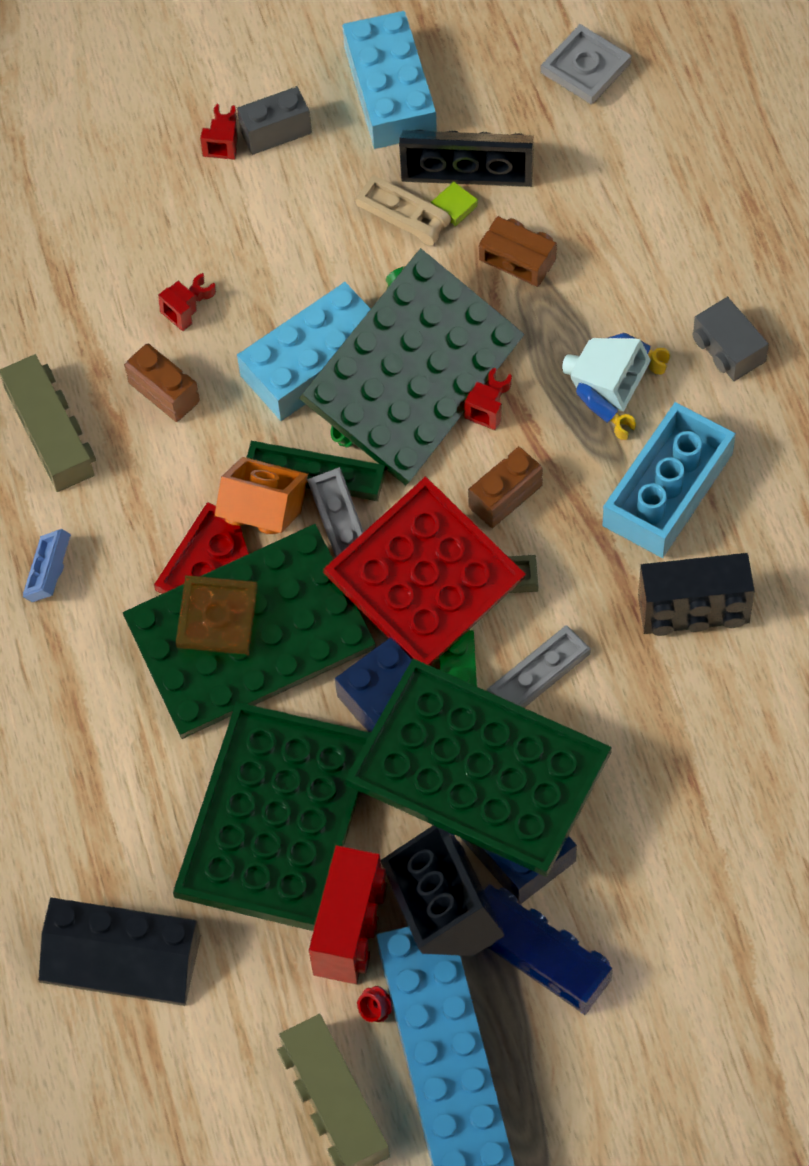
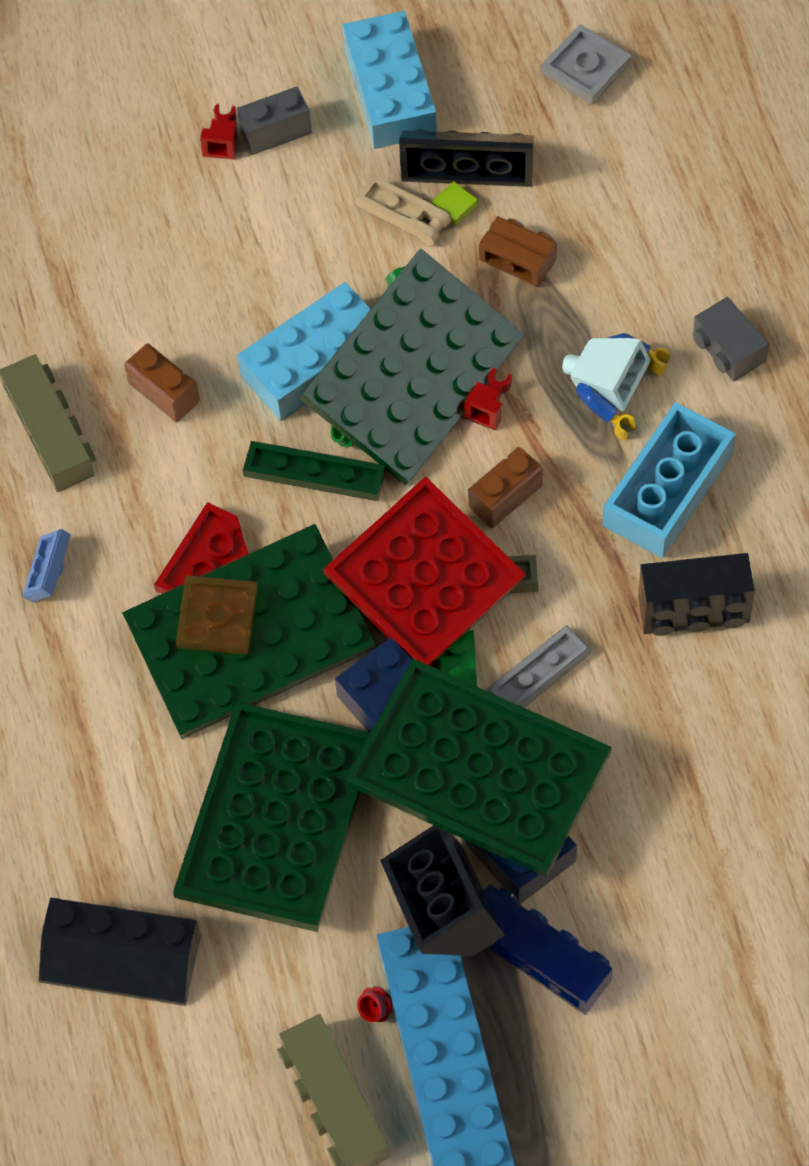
red piece [158,273,216,332] -> none
orange brick [215,457,308,534] -> none
light grey tile [307,467,364,557] -> none
red brick [309,845,388,985] -> none

